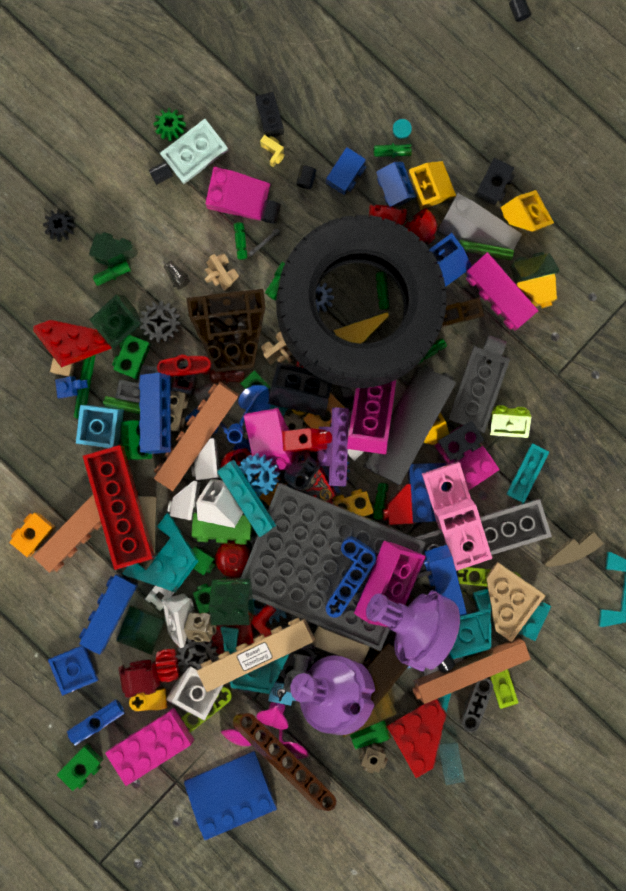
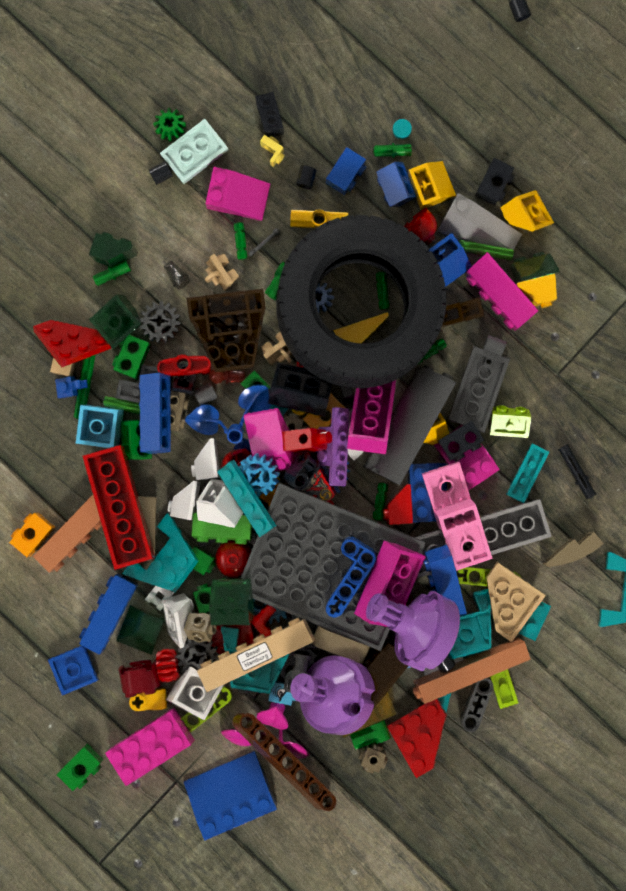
black gear [43,209,76,242] -> none
blue piece [67,699,125,746] -> none
nougat brick [154,382,239,491] -> none
black beam [261,200,281,224] -> none
yellow brick [332,489,374,516] -> none
red cylinder [369,204,407,226] -> none
clear light blue plate [439,742,465,785] -> none
none -> yellow piece [290,209,348,229]
none -> black pin [558,444,597,500]

